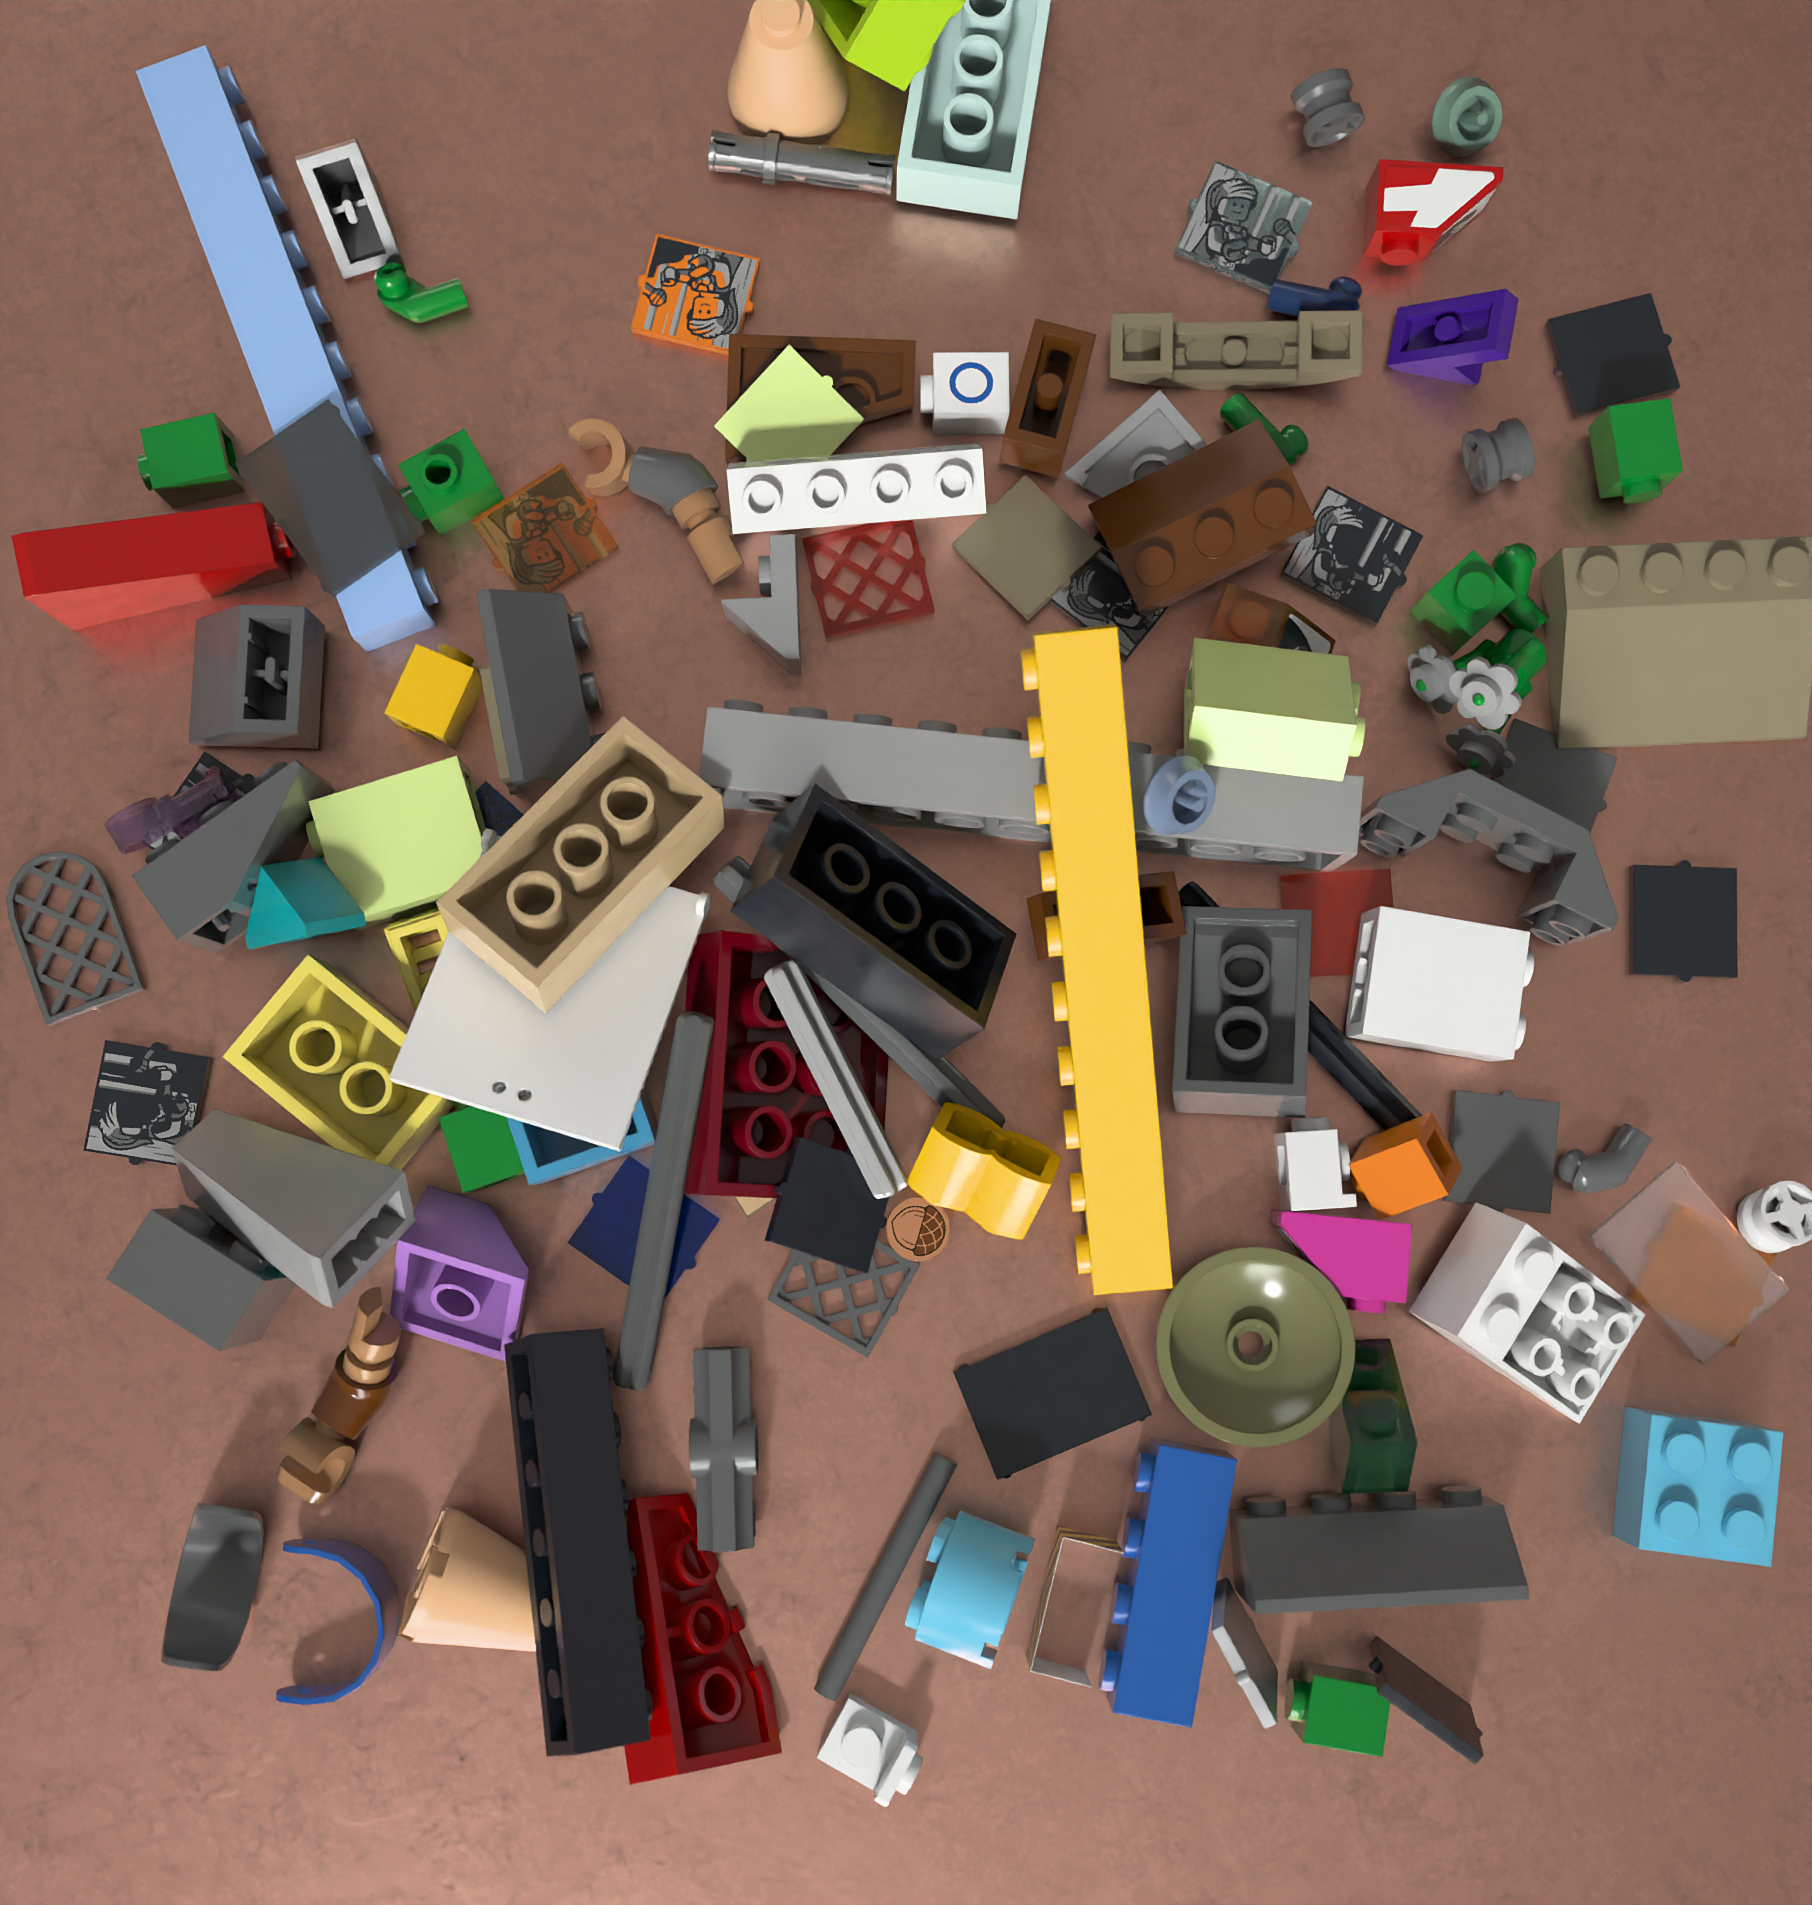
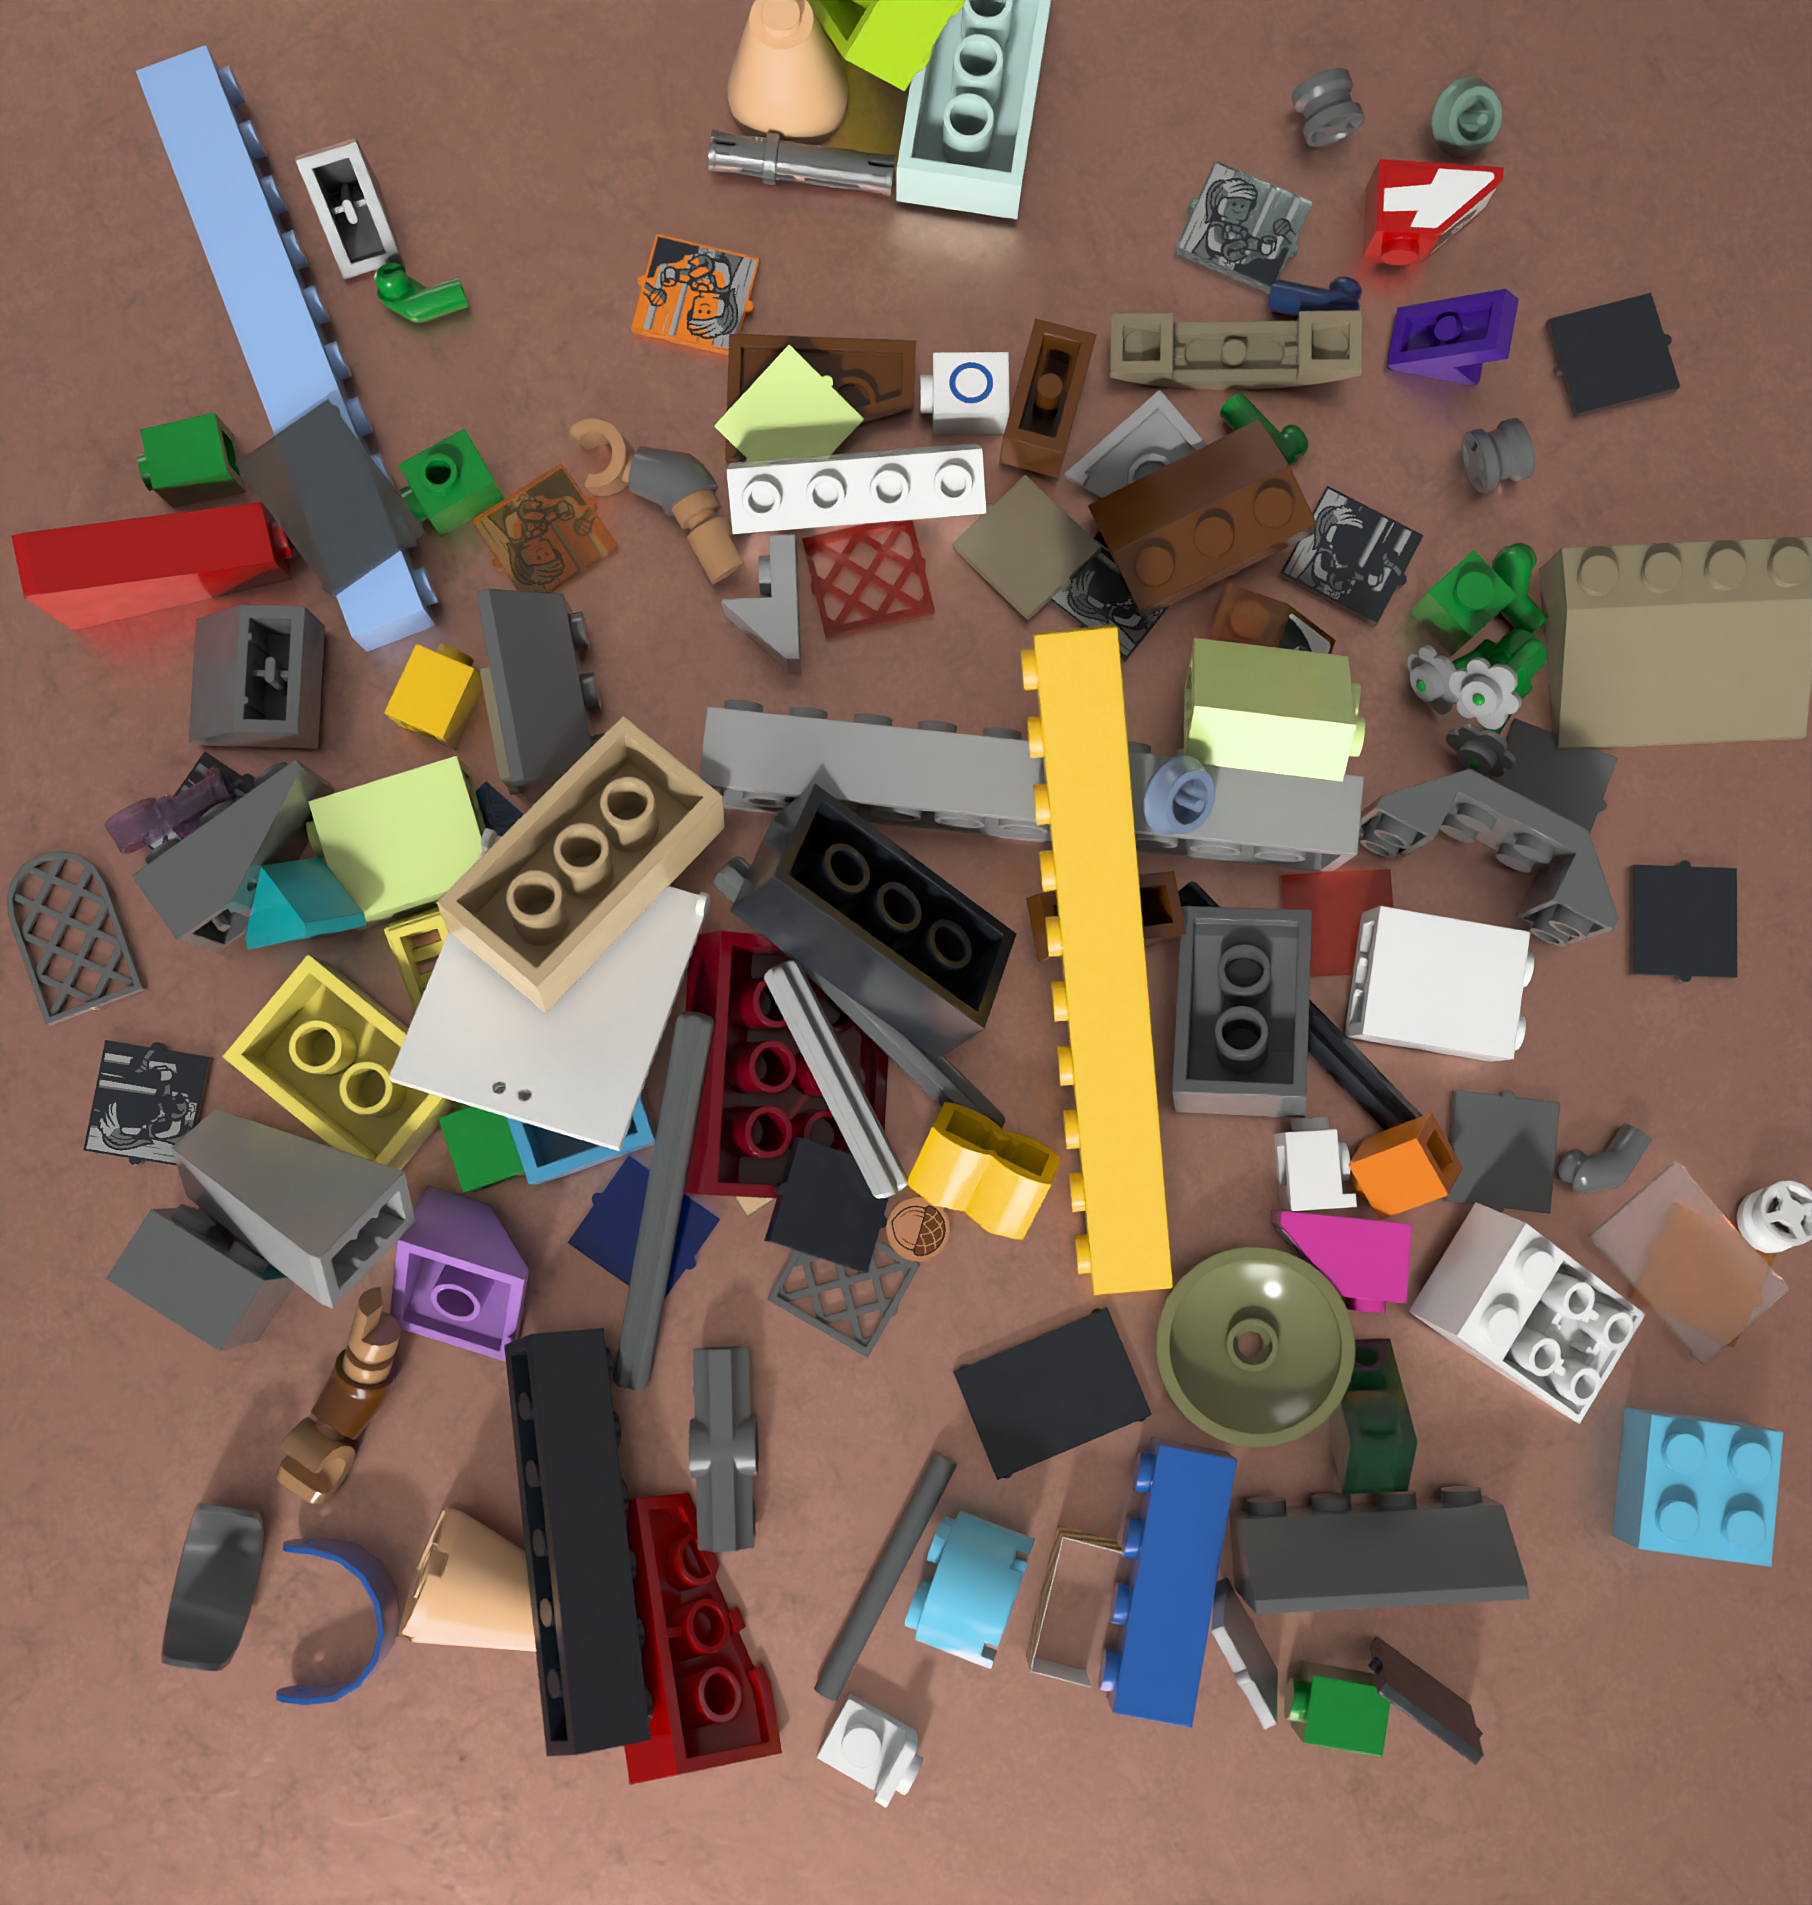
green brick [1588,398,1683,504] -> none

